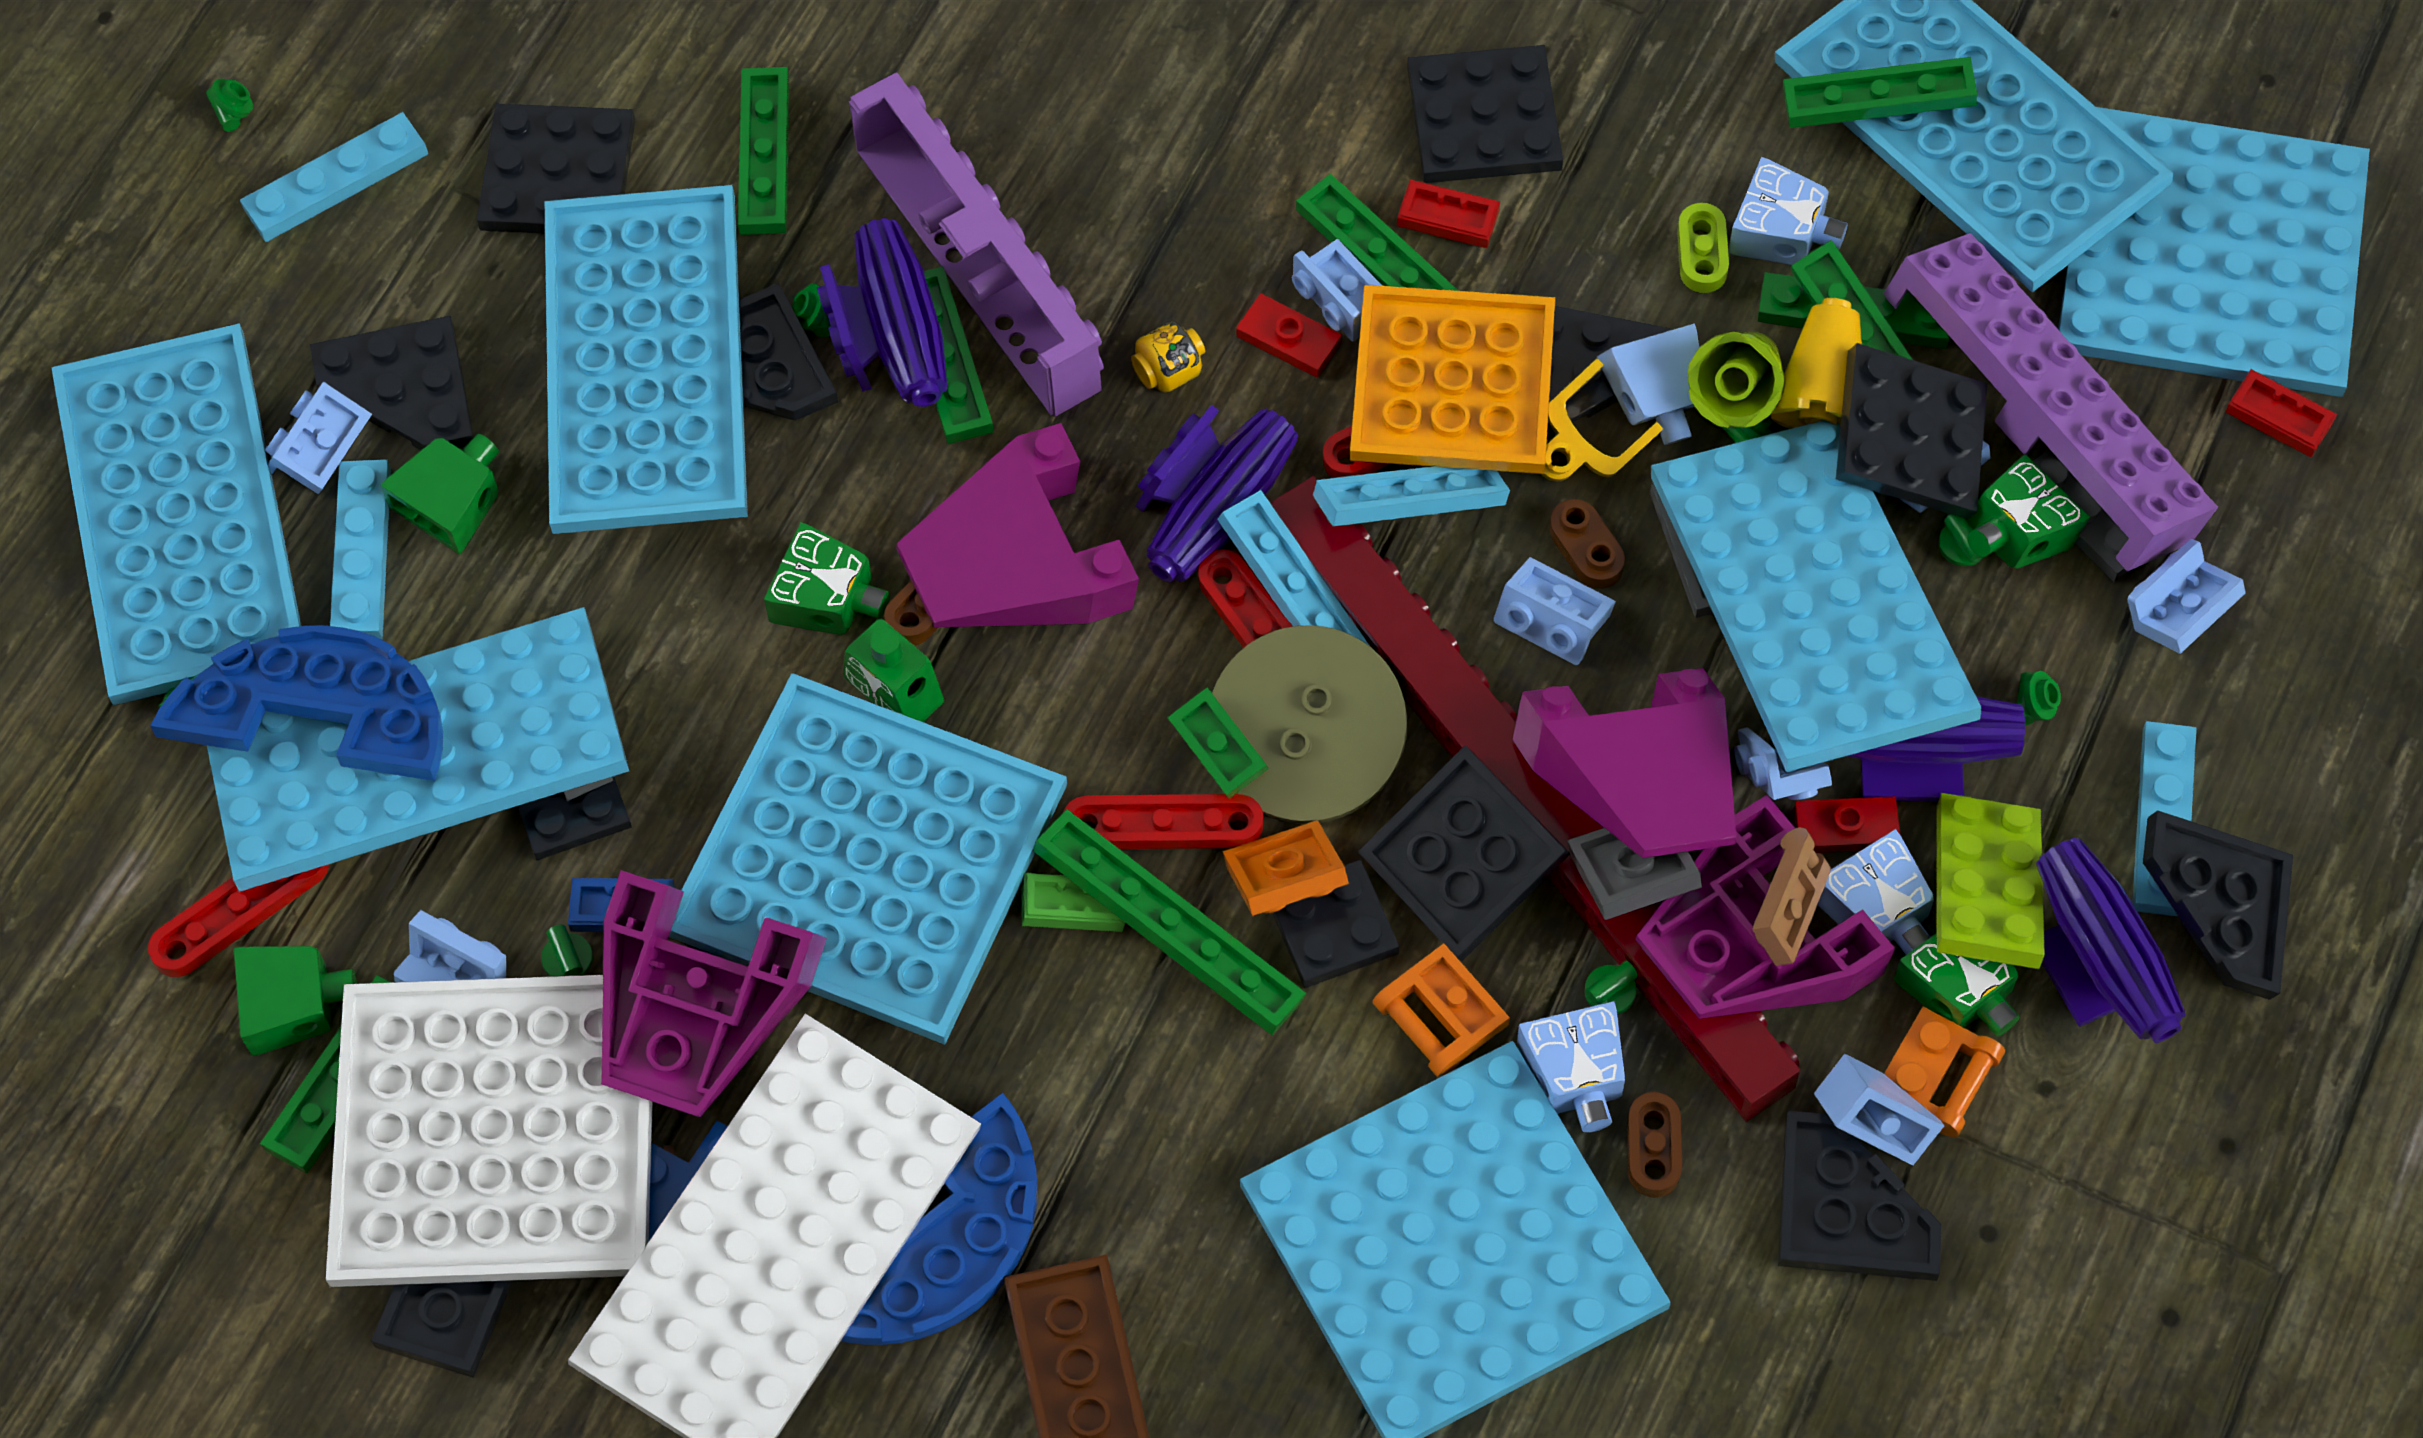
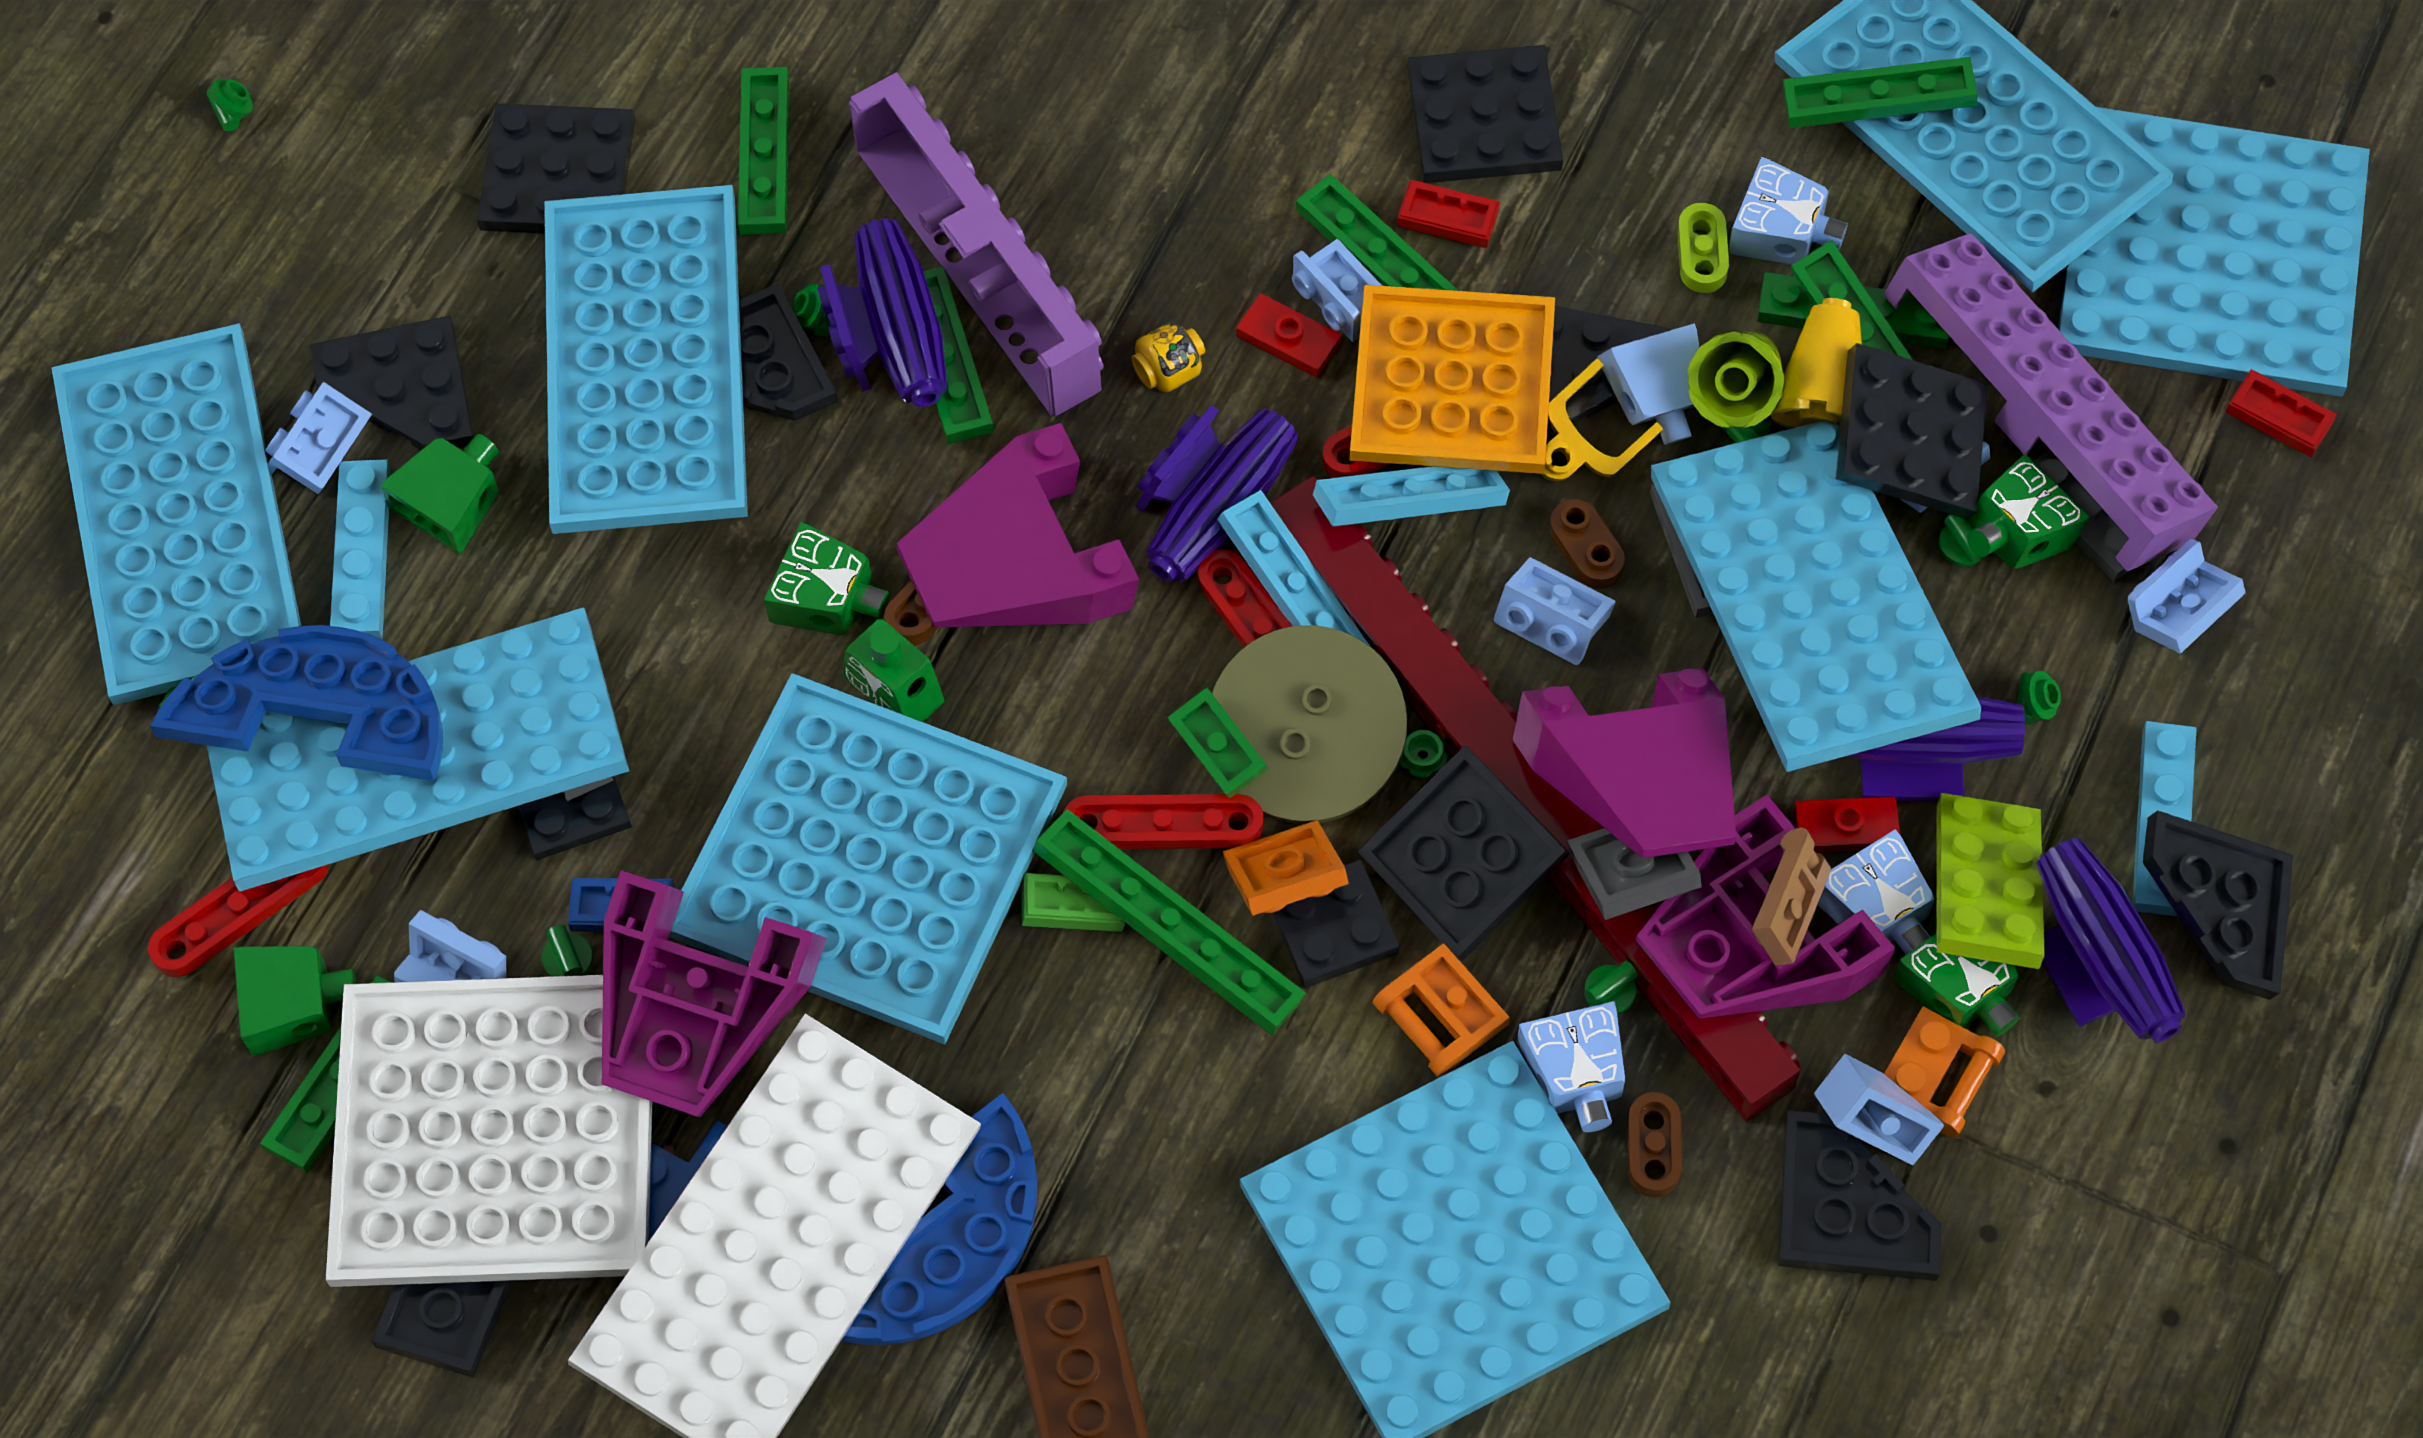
medium azure plate [240,112,428,242] -> none
light blue bracket [1734,727,1832,800] -> none
none -> green plate [1400,730,1447,778]

